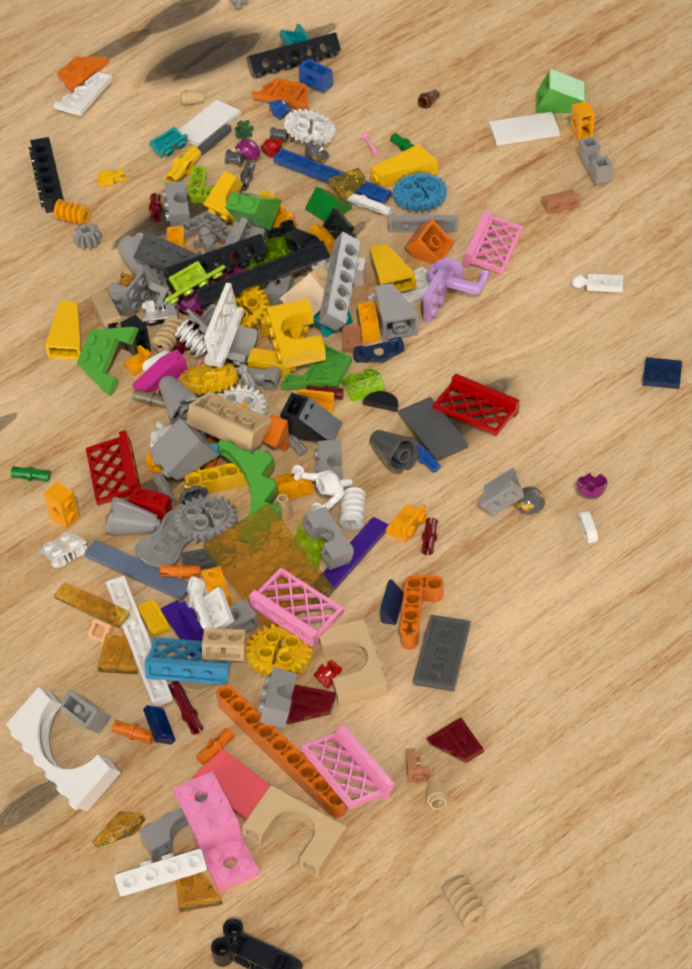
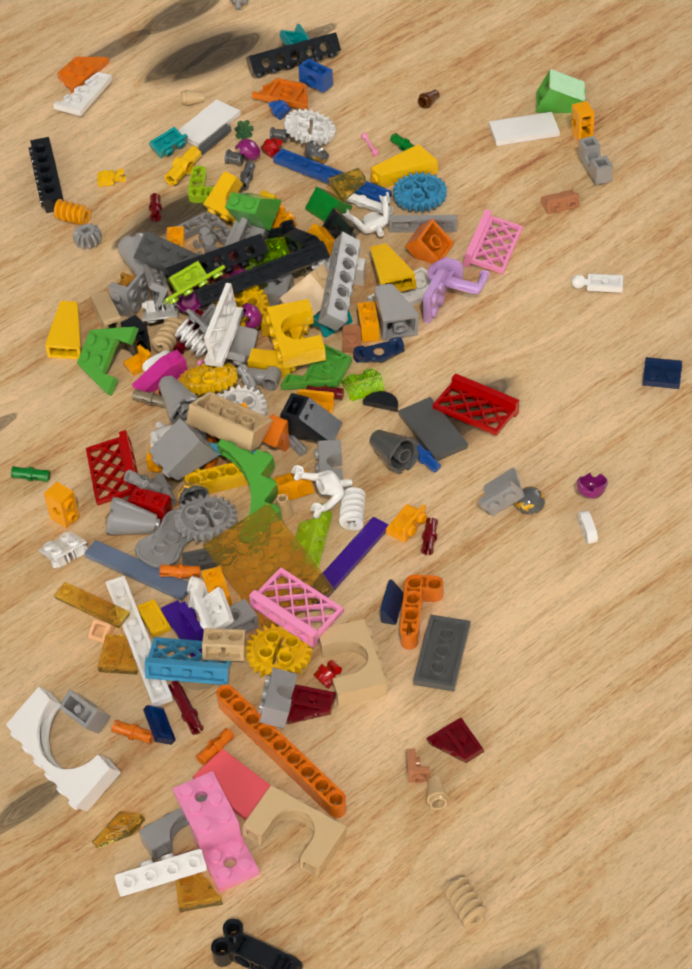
light grey arch [163,181,190,227] -> none
bright pink fence [301,725,394,809] -> none
light grey arch [302,507,354,570] -> none
none -> light grey pin [124,470,162,493]
none -> magenta hair [242,303,262,329]
none -> white piece [343,192,391,237]

